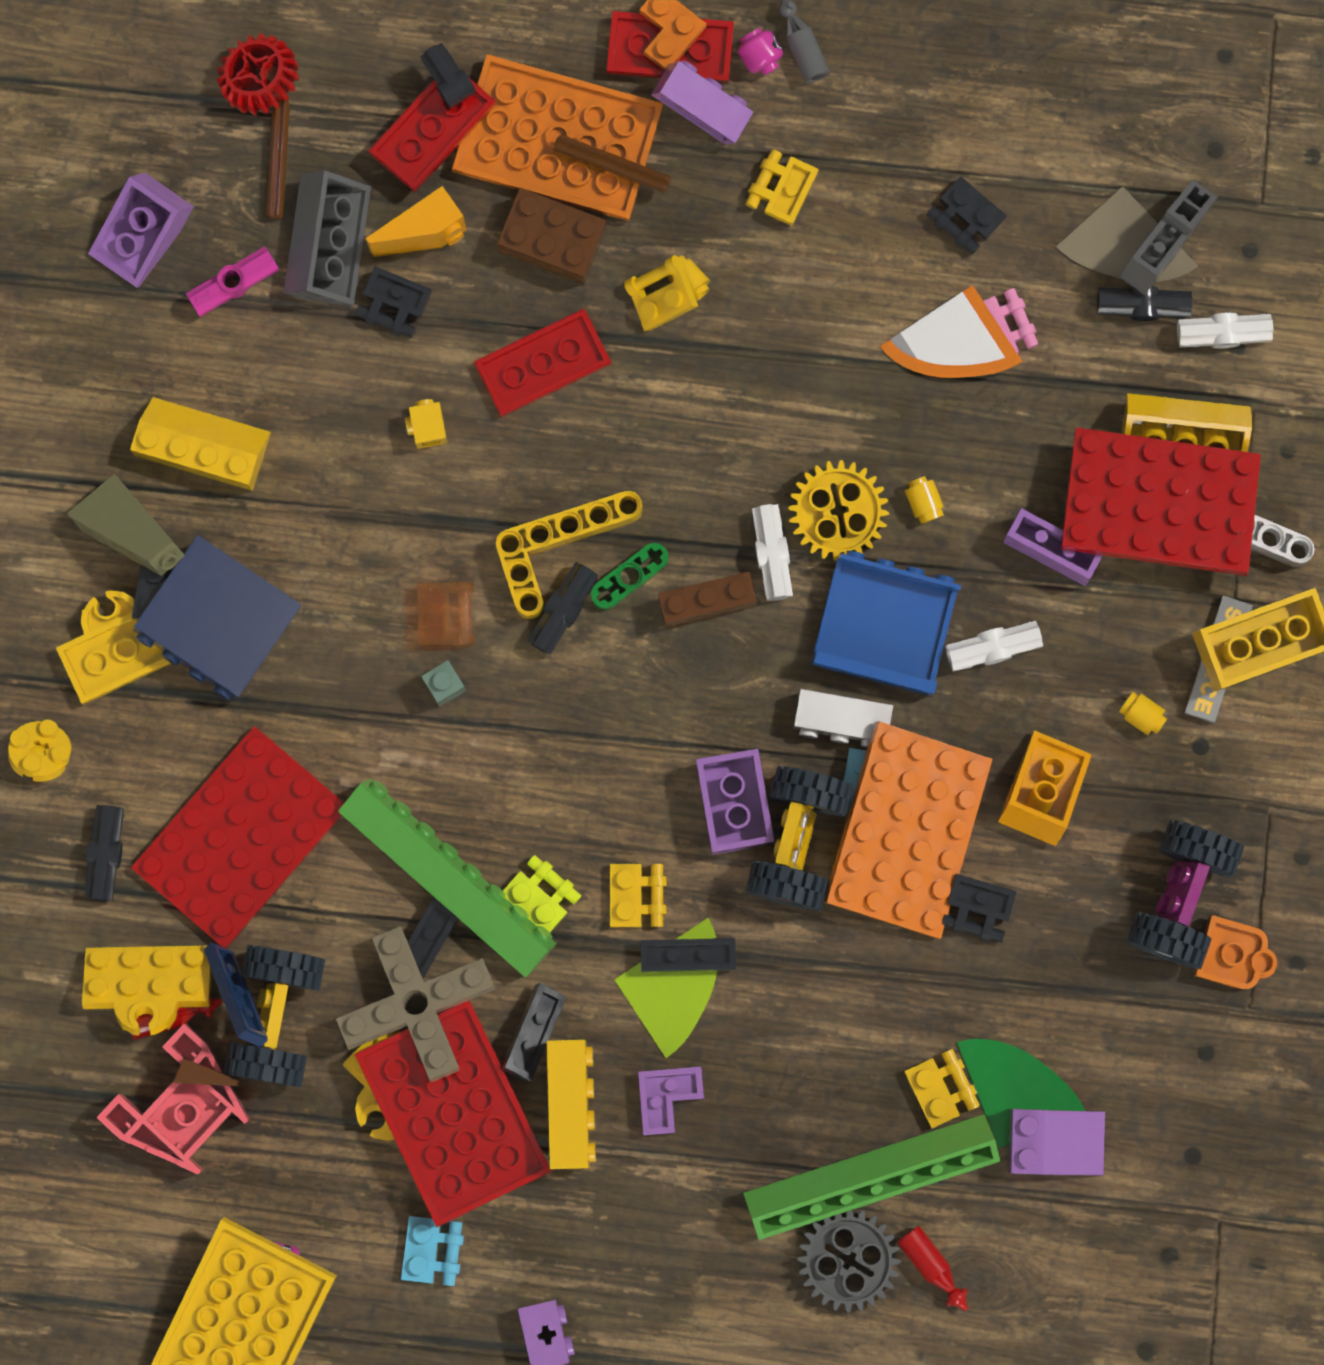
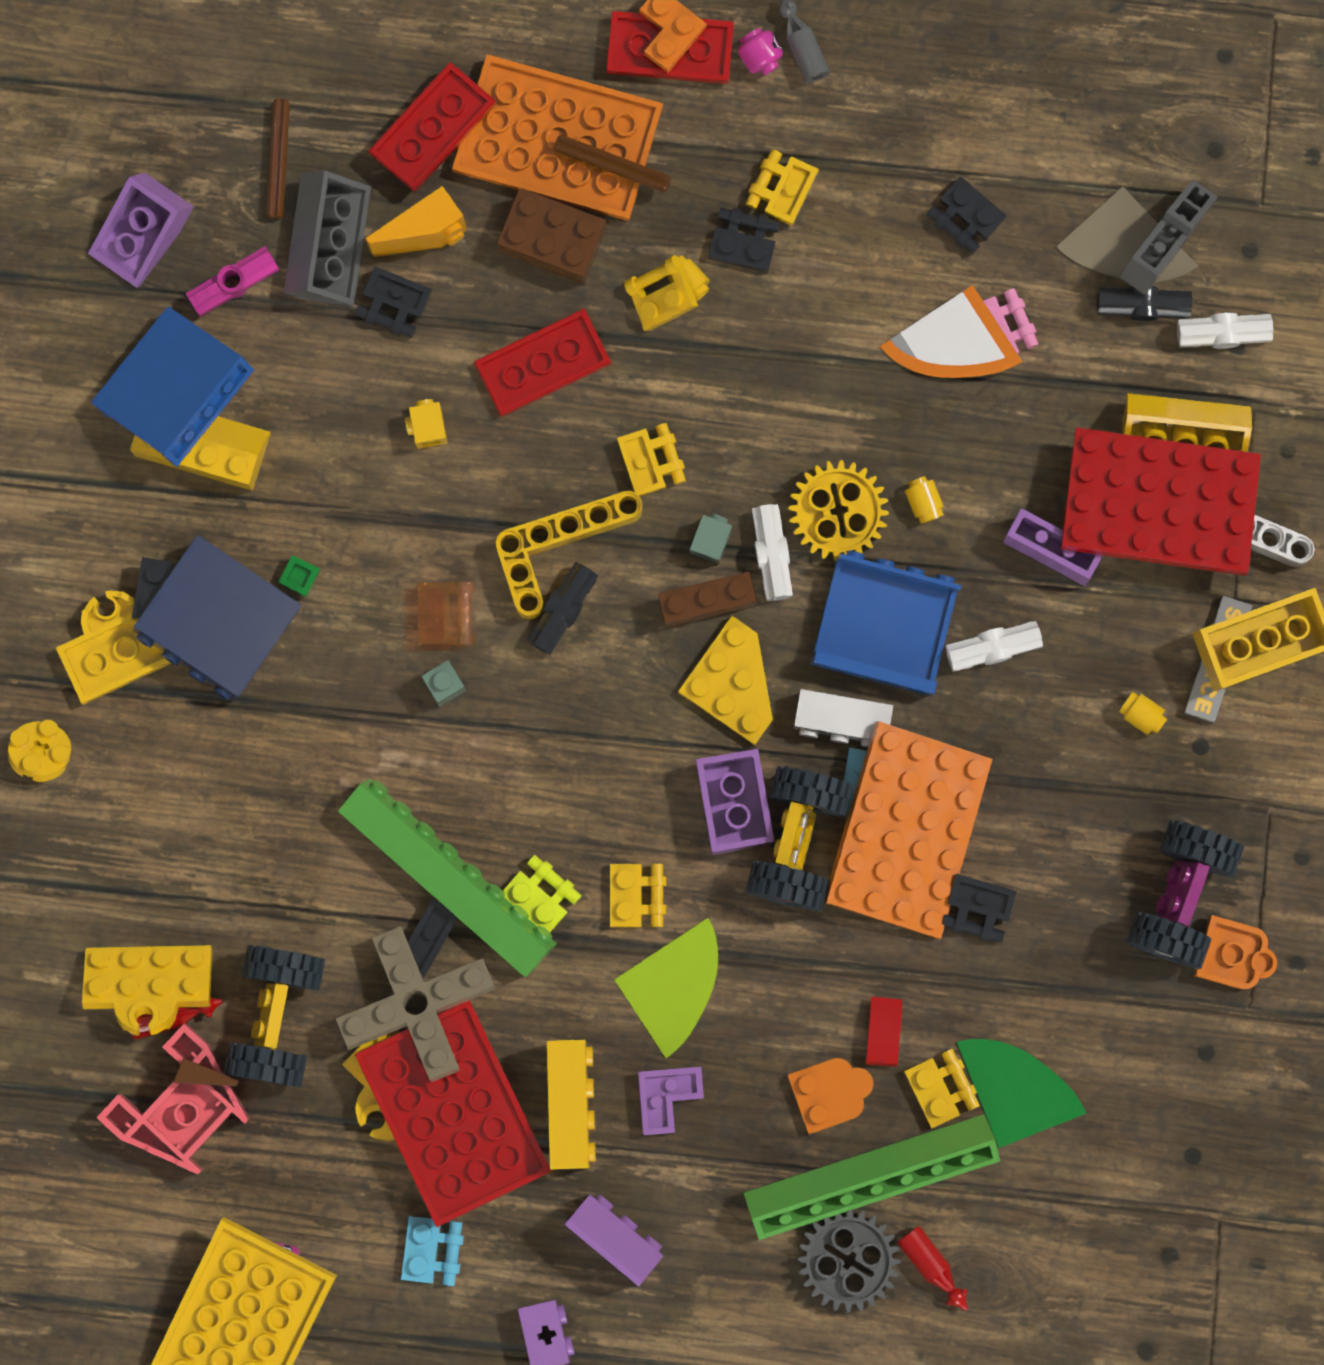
olive slope [67,474,185,576] -> none
black piece [85,805,124,902] -> none
red plate [131,726,344,949] -> none
dark blue tile [204,942,268,1047] -> none
red gear [217,33,299,116] -> none
black piece [420,43,476,109] -> none
black plate [500,983,566,1083] -> none
green beam [591,543,669,610] -> none
black plate [641,938,736,972] -> none
medium lavender brick [651,61,753,145] -> none
light orange slope [998,730,1092,846] -> none
medium lavender slope [1008,1109,1105,1175] -> none
none -> blue panel [91,306,254,467]
none -> green plate [278,555,321,598]
none -> medium lavender slope [565,1194,664,1286]
none -> yellow plate [617,423,686,497]
none -> yellow plate [678,616,773,746]
none -> sand green brick [690,513,732,565]
none -> black plate [709,207,781,273]
none -> orange plate [787,1058,873,1135]
none -> red slope [866,996,903,1067]

